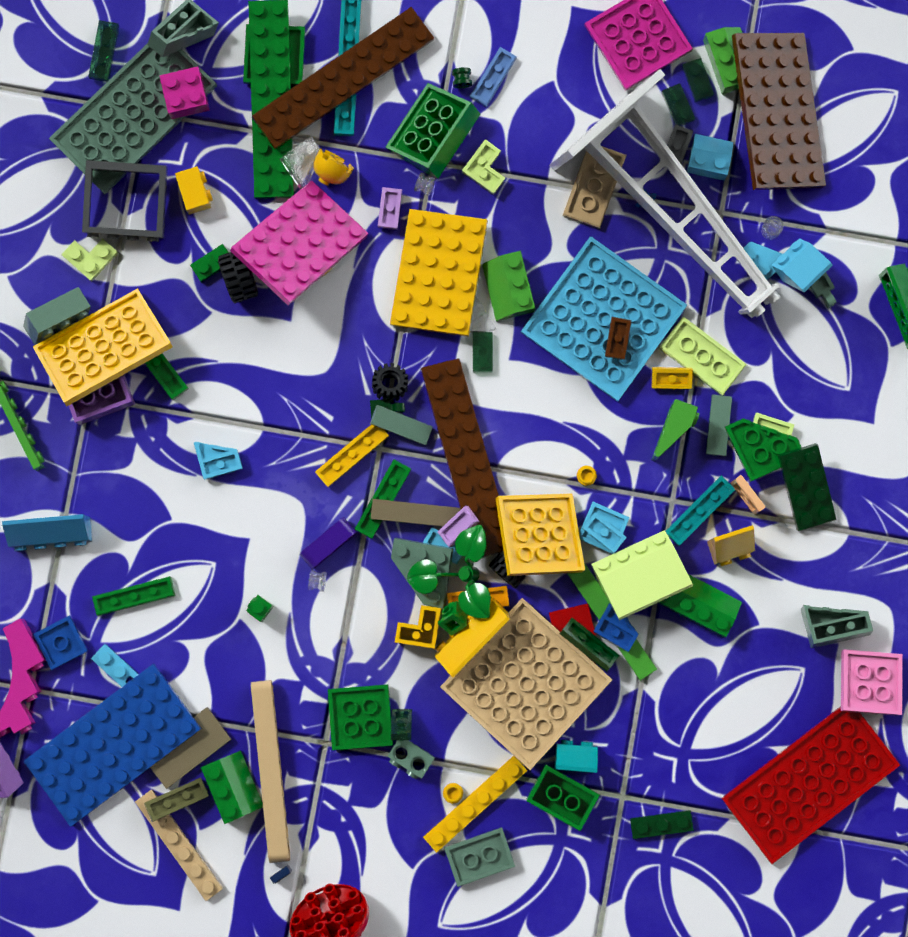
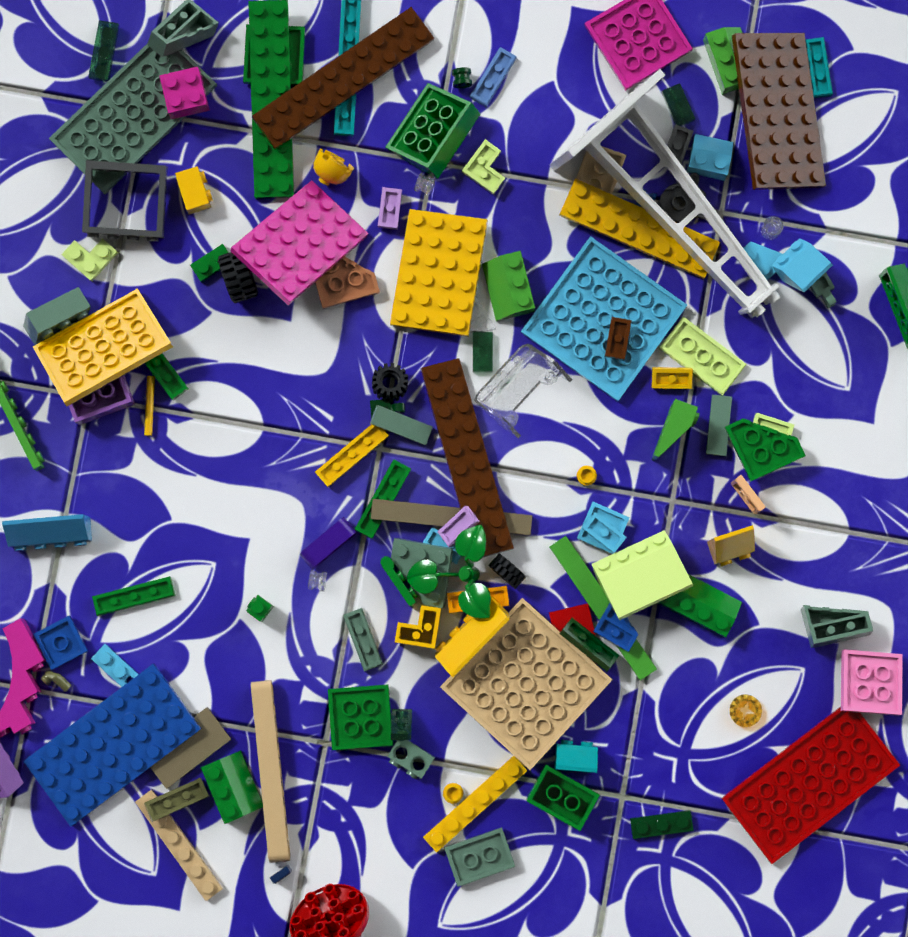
medium azure wing [193,442,243,480] -> none
clear wing [280,136,320,189] -> none
green brick [438,601,467,636] -> none
yellow plate [495,493,585,576] -> none
teal plate [665,475,736,546] -> none
clear green plate [682,58,714,102] -> none
dark green plate [778,443,837,531] -> none
none -> olive arm [41,670,72,692]
none -> yellow bar [144,376,155,436]
none -> nougat plate [315,257,380,309]
none -> sand green tile [343,608,383,672]
none -> green hinge [380,556,418,607]
none -> clear windscreen [474,344,573,438]
none -> yellow plate [559,178,720,279]
none -> dark grey tile [657,173,706,223]
none -> clear yellow gear [730,694,762,727]
none -> teal tile [806,37,833,98]

